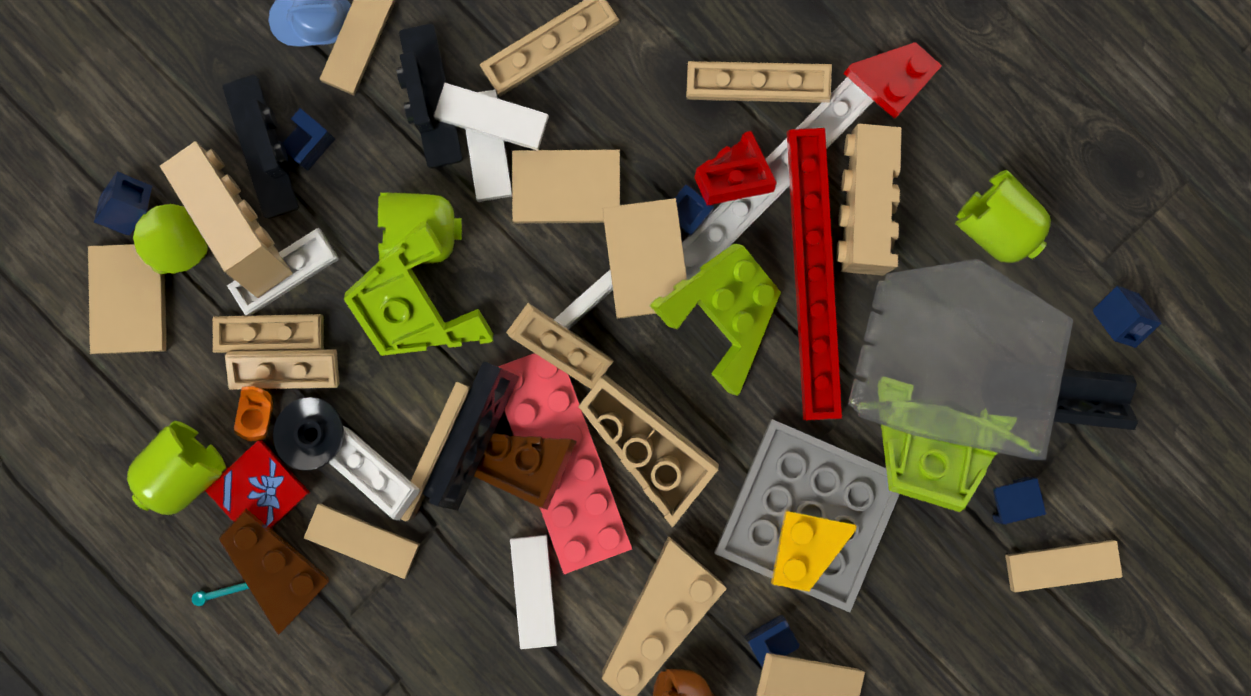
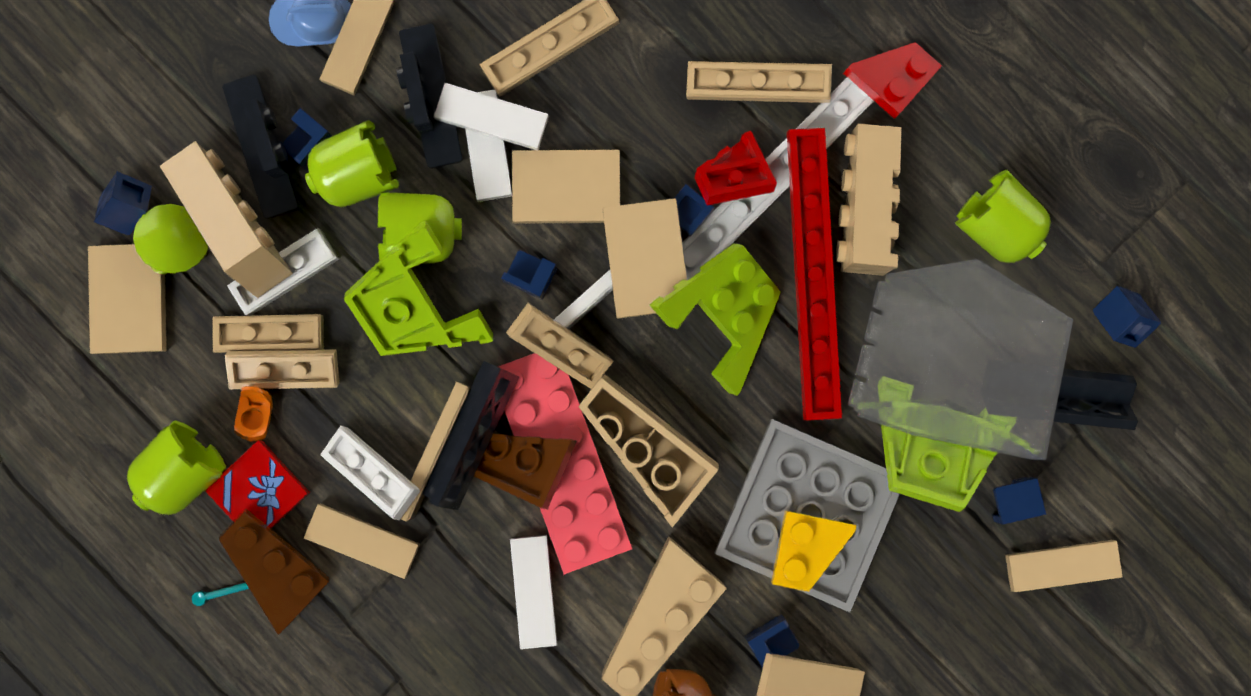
black dish [273,397,344,470] -> none
none -> lime cylinder [305,120,399,207]
none -> dark blue panel [501,250,558,300]

